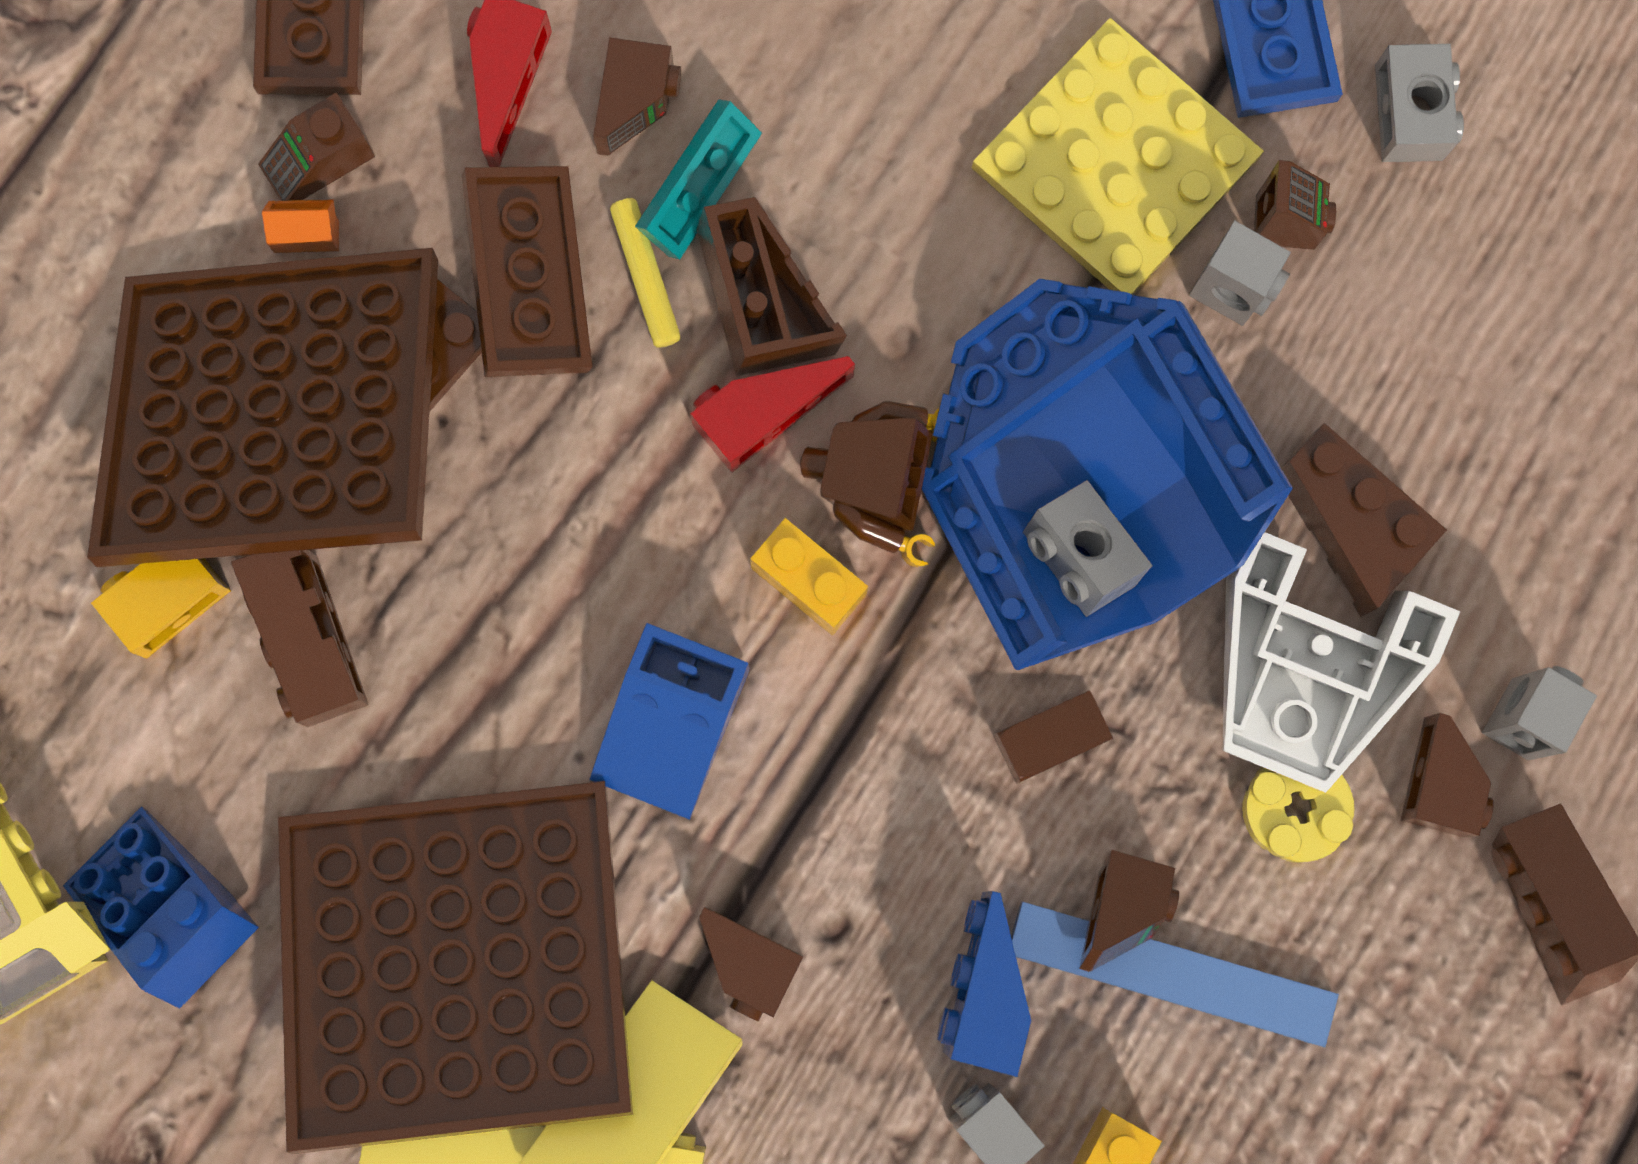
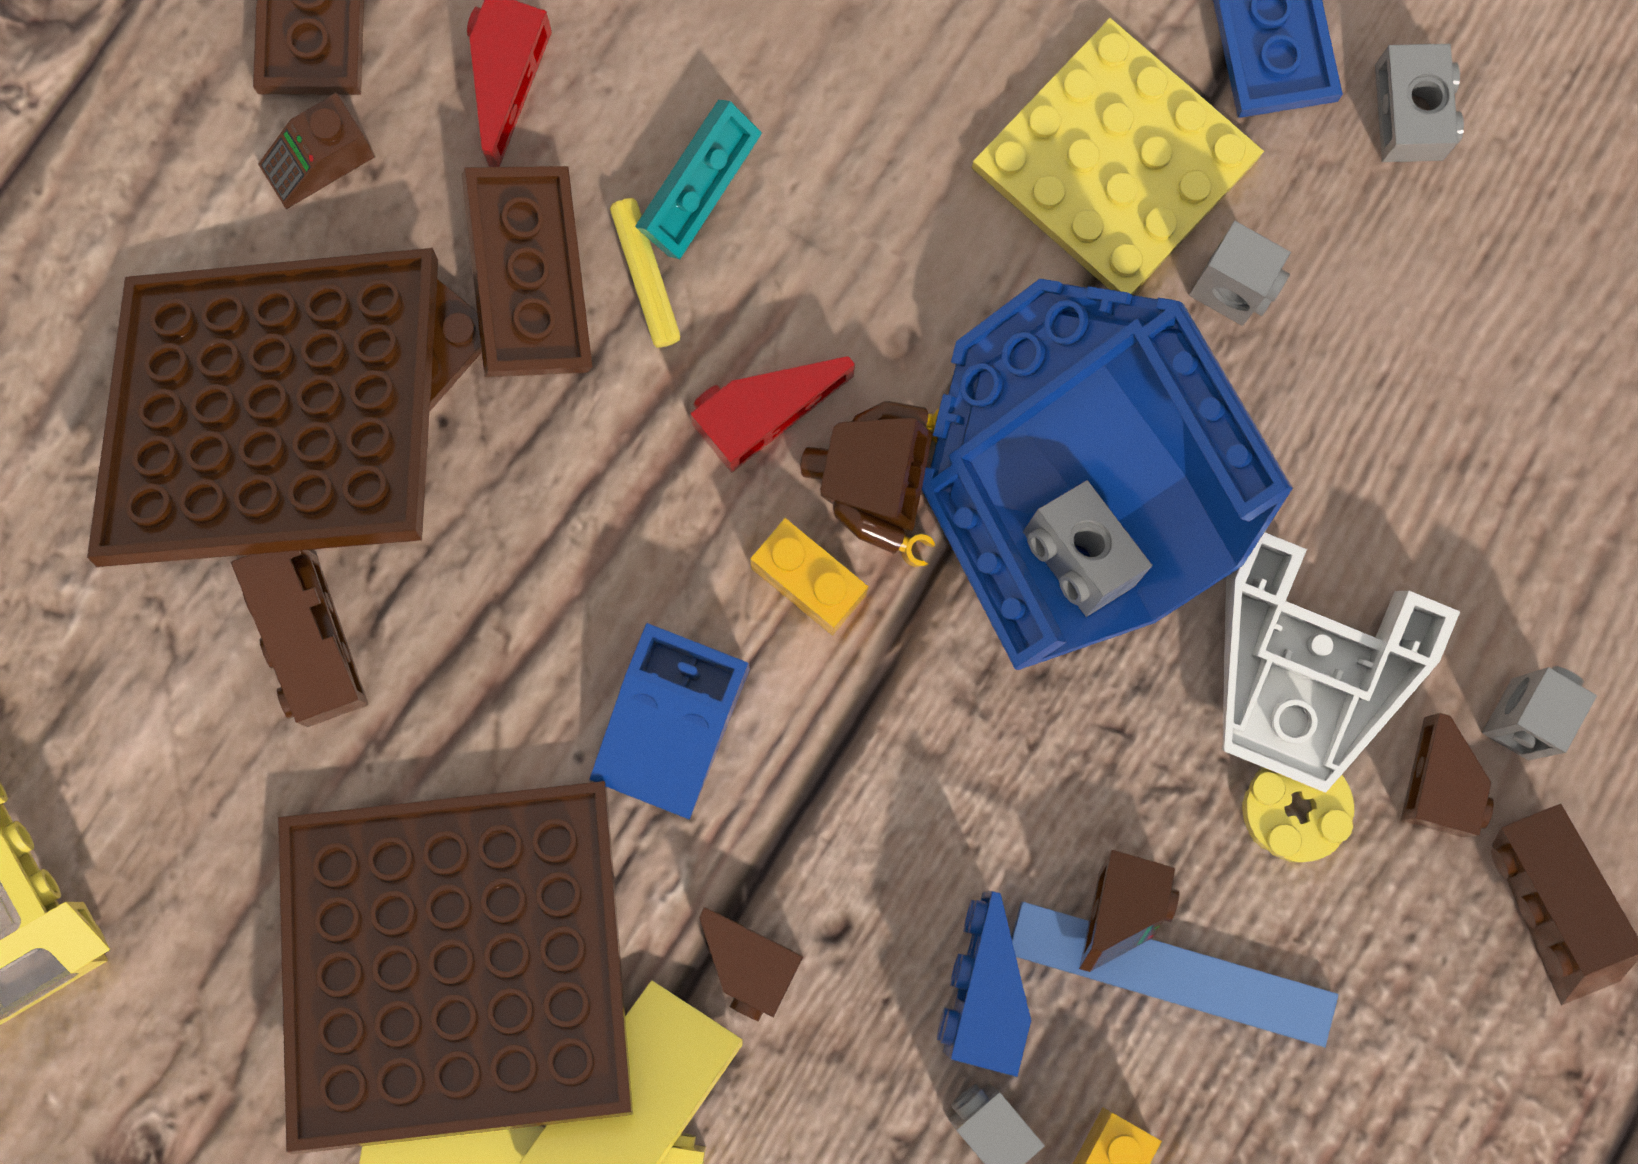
blue slope [63,806,259,1009] -> none
yellow brick [91,558,231,659] -> none
orange piece [262,199,339,253] -> none
reddish brown slope [593,37,681,156] -> none
reddish brown wedge [696,197,847,376] -> none
reddish brown slope [994,690,1114,784] -> none
reddish brown slope [1254,160,1336,250] -> none
reddish brown wedge [1281,423,1447,617] -> none

